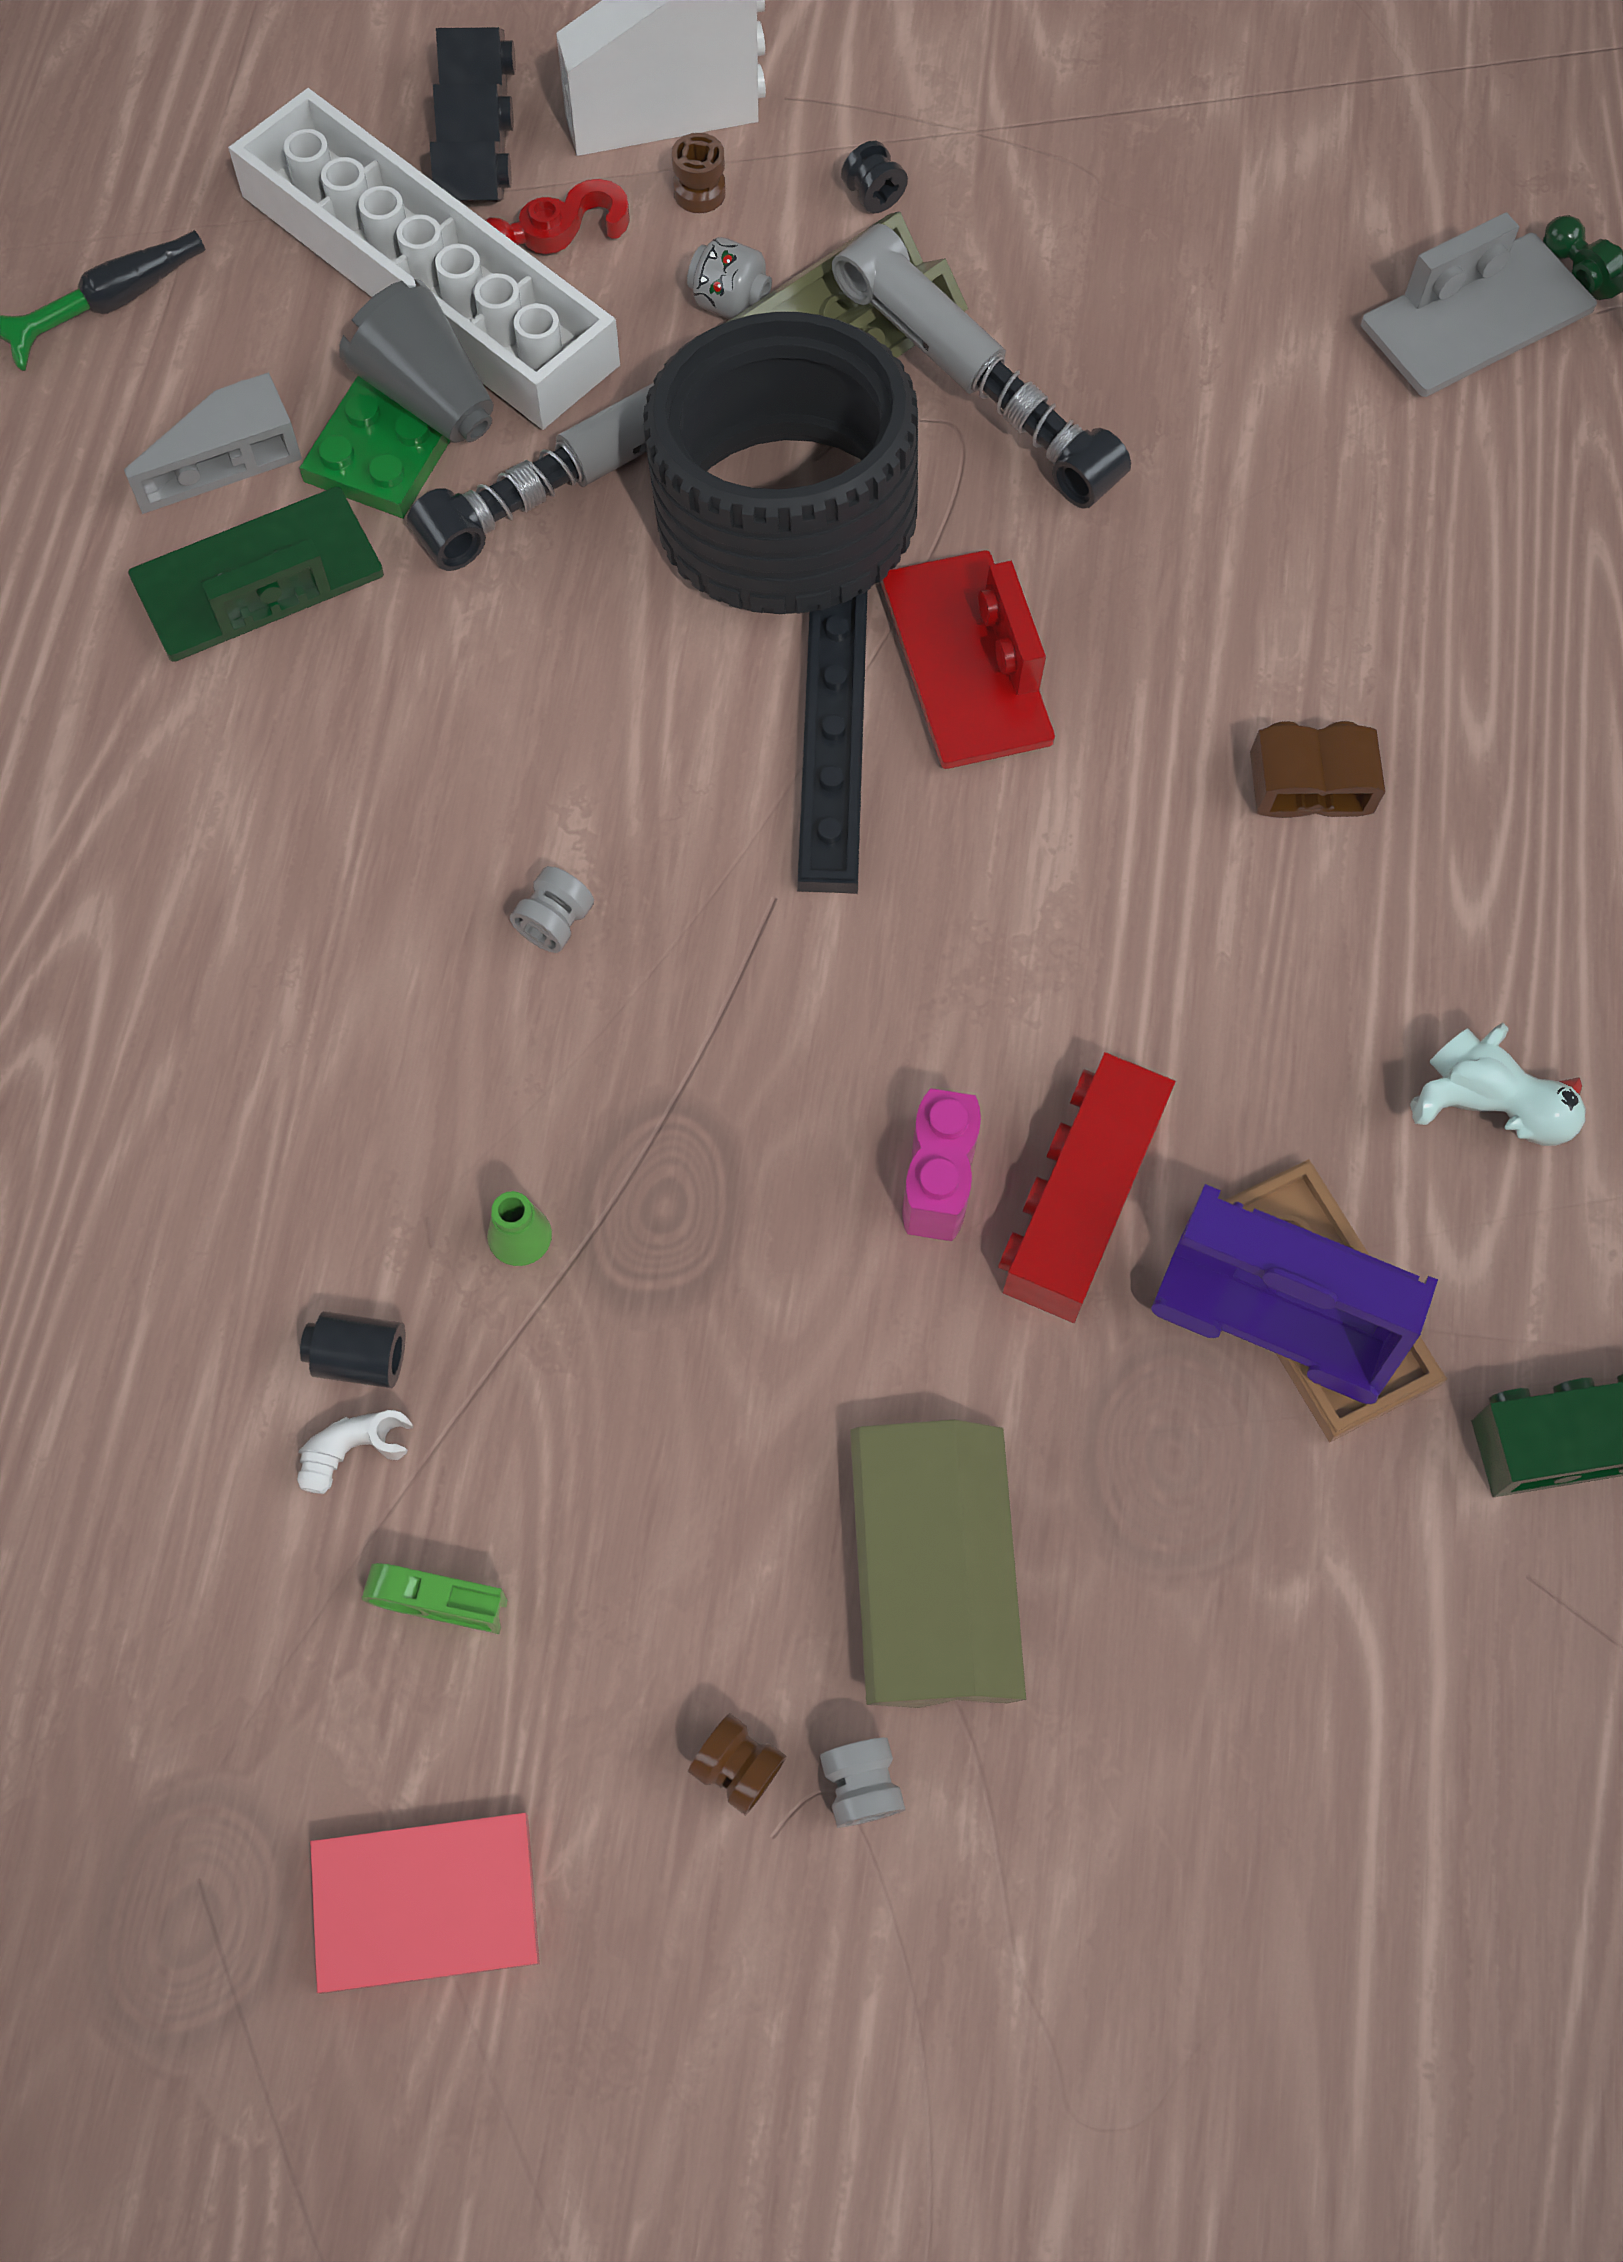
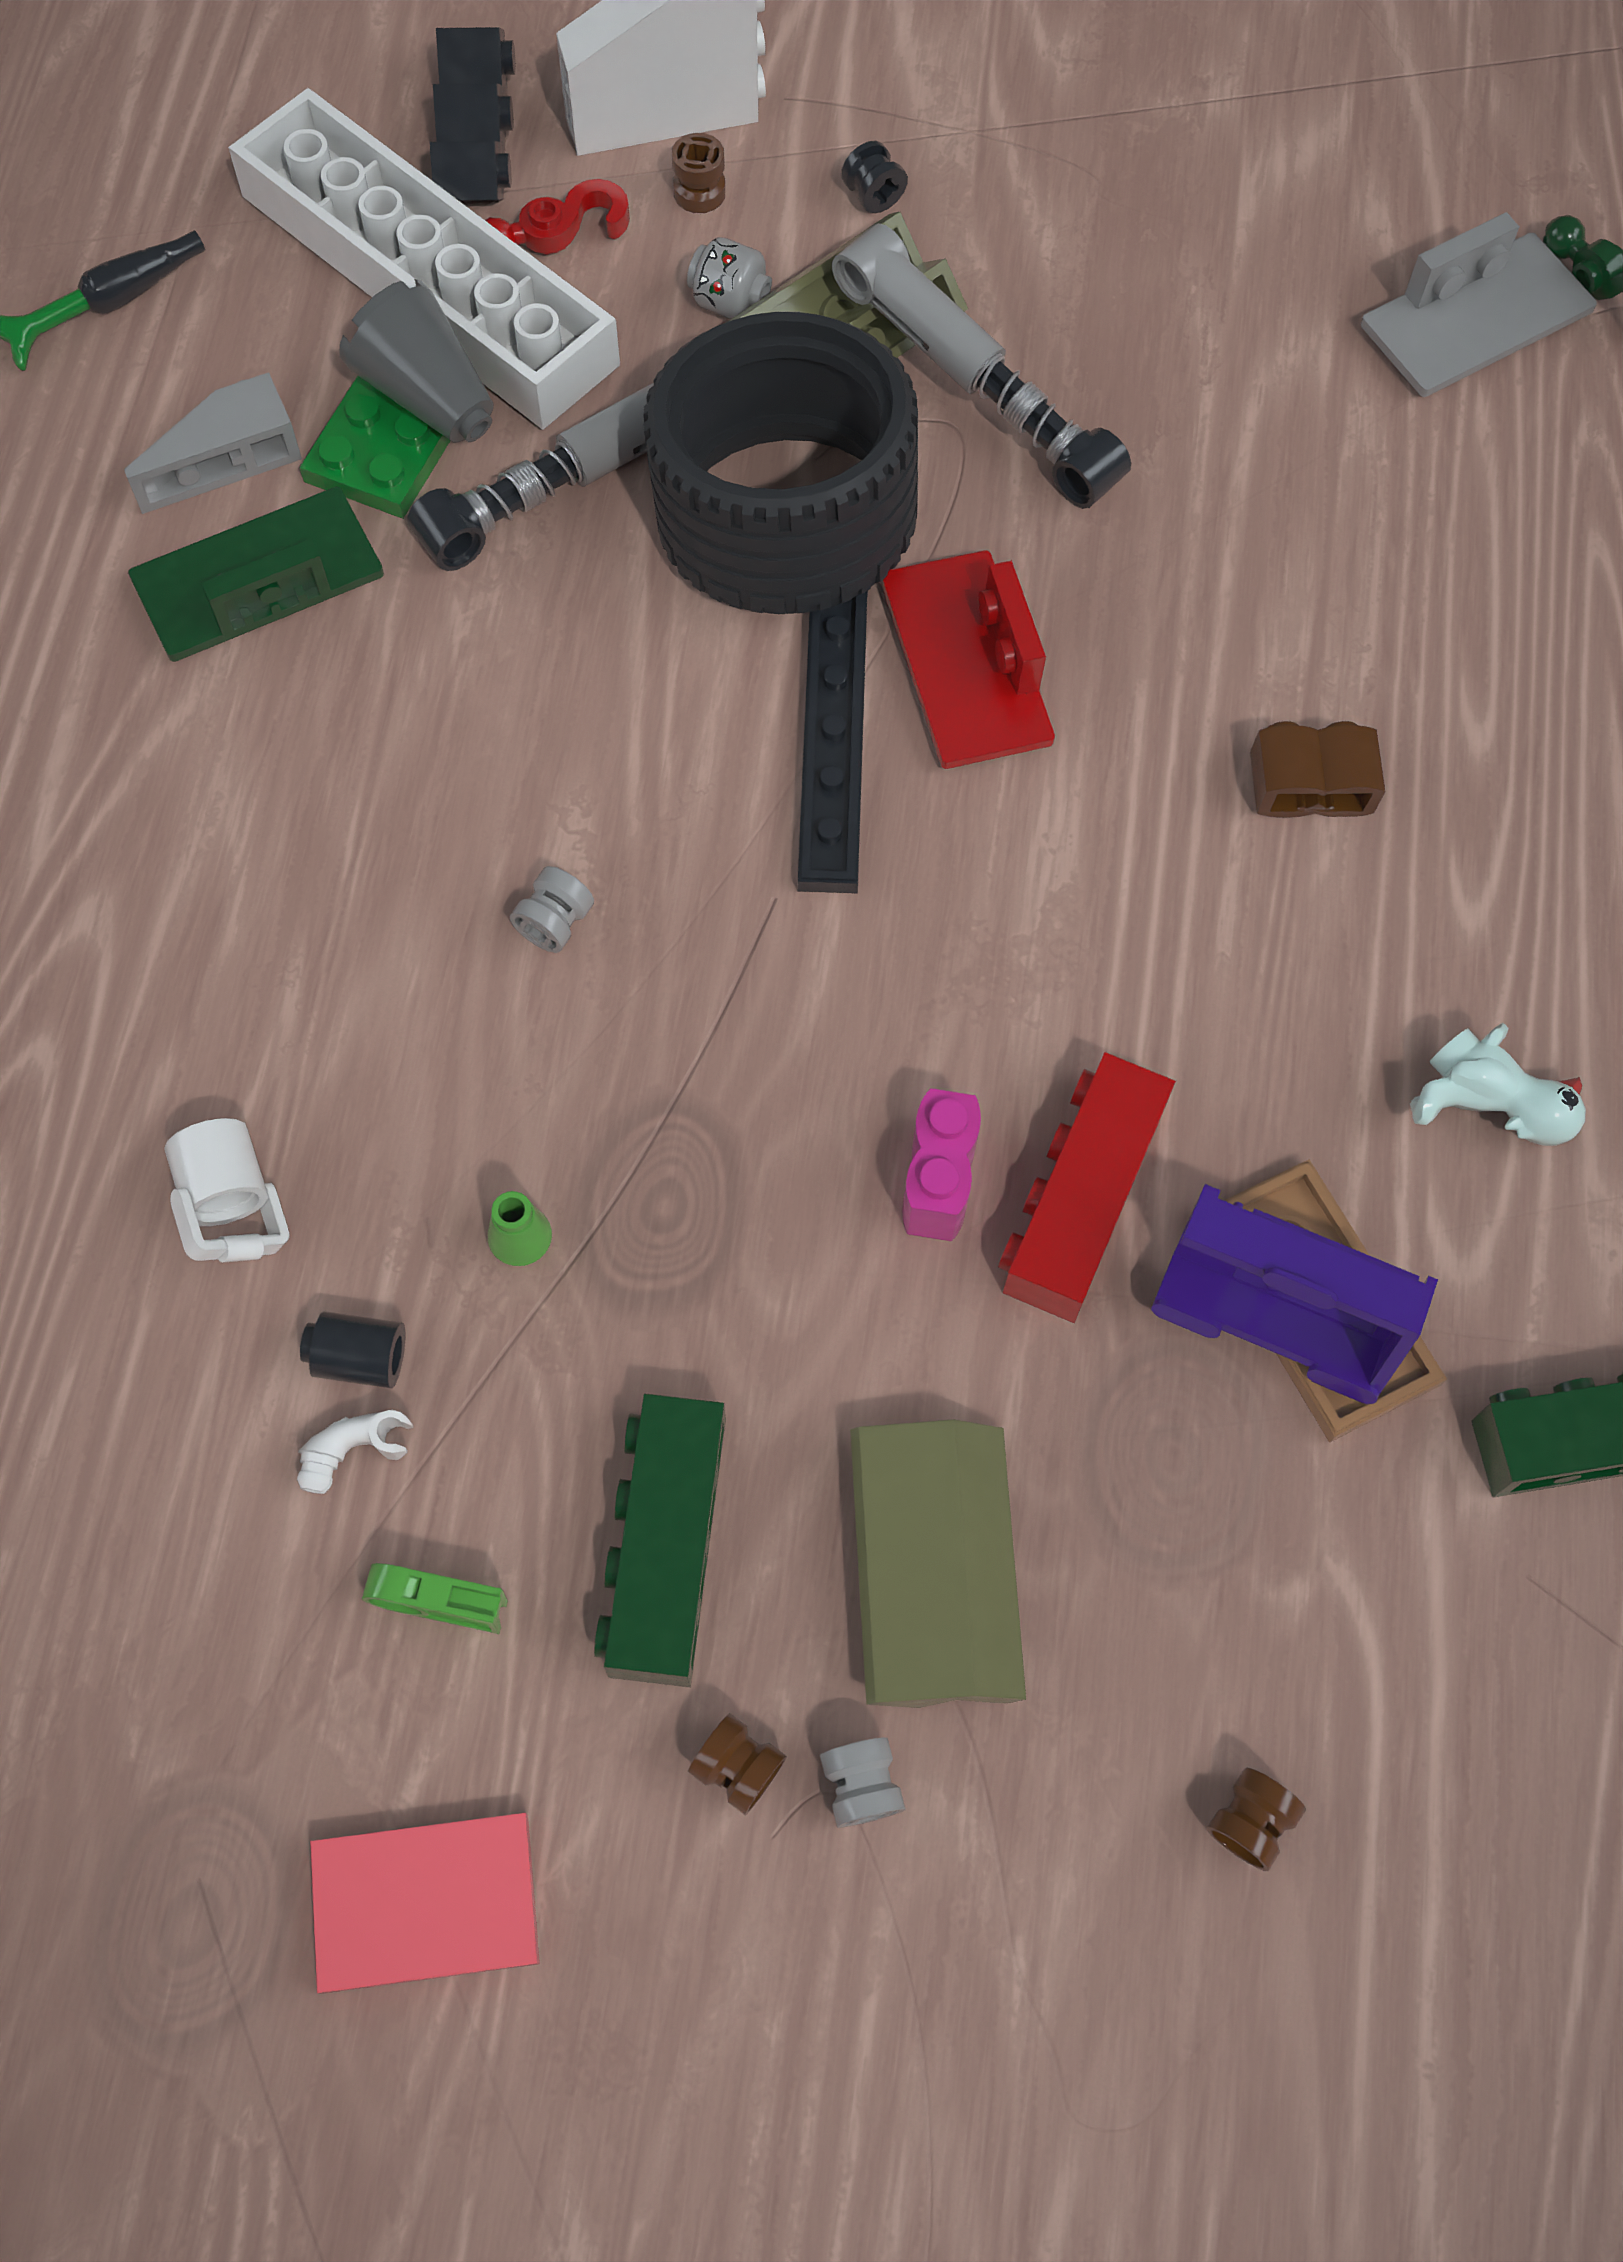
none -> white piece [164,1118,289,1263]
none -> dark green brick [594,1394,726,1688]
none -> reddish brown wheel [1206,1767,1306,1871]

